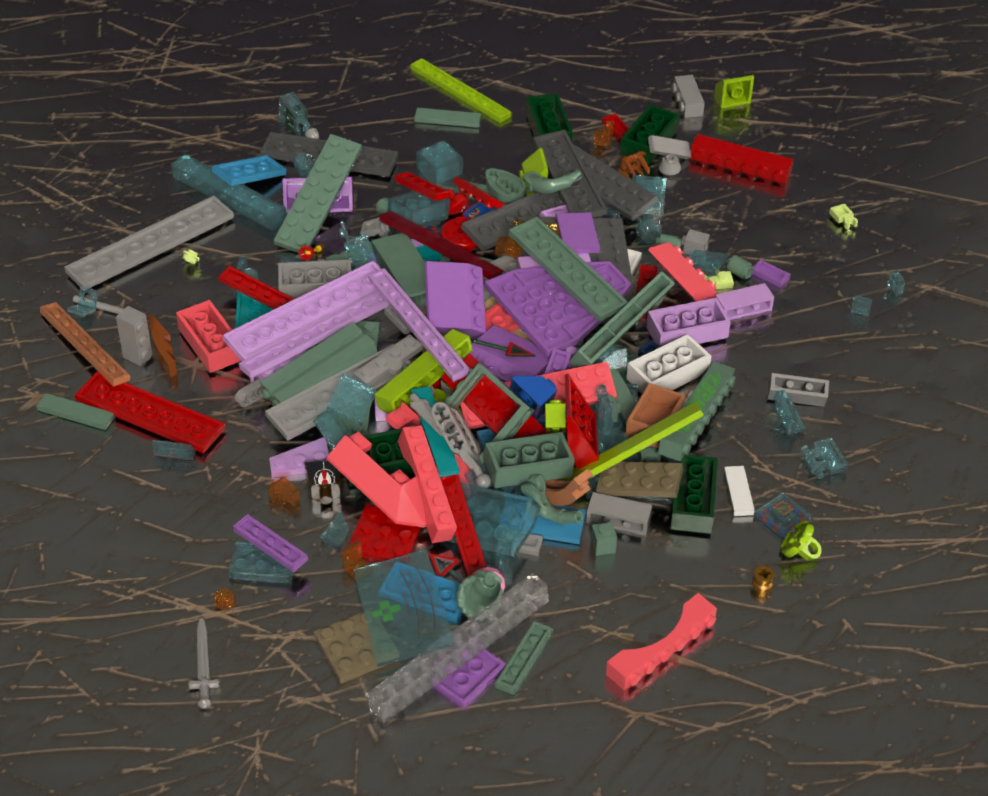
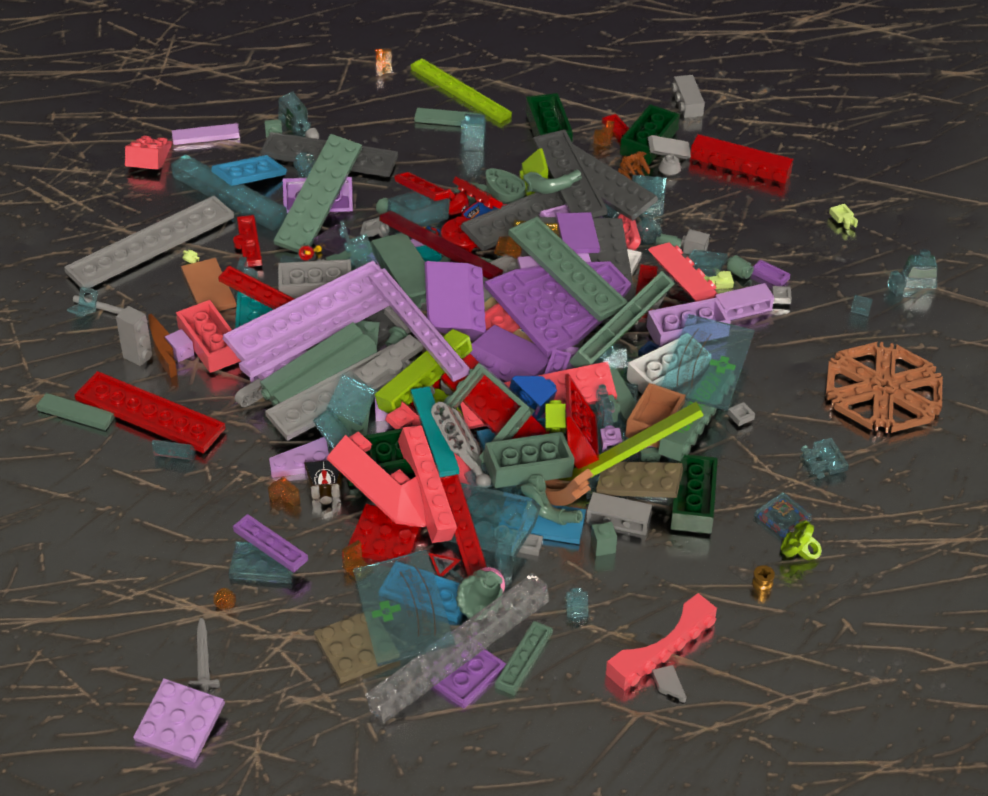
nougat tile [40,302,130,386] -> none
clear light blue tile [321,511,349,548] -> none
light grey bar [410,393,444,437] -> none
clear light blue brick [416,140,463,185] -> none
piece [473,339,535,357] -> none
lime slope [714,75,754,108] -> none
white tile [724,466,755,516] -> none
light grey brick [767,373,829,407] -> none
clear light blue bracket [774,390,806,434] -> none
none -> coral slope [125,136,173,170]
none -> lavender plate [133,679,225,763]
none -> lavender brick [165,329,194,362]
none -> lavender tile [172,123,240,145]
none -> nougat tile [181,258,237,311]
none -> red hinge [233,215,262,267]
none -> sand green plate [265,119,282,138]
none -> clear orange bracket [376,49,392,73]
none -> sand green piece [385,326,408,347]
none -> clear light blue brick [461,114,486,152]
none -> clear light blue bracket [565,588,589,618]
none -> lavender brick [599,425,623,453]
none -> coral beam [618,213,641,250]
none -> light grey tile [652,665,686,703]
none -> clear light blue piece [661,314,755,411]
none -> light grey plate [728,402,755,426]
none -> light grey plate [772,286,792,304]
none -> nougat plate [825,342,943,433]
none -> clear light blue torso [900,249,937,289]

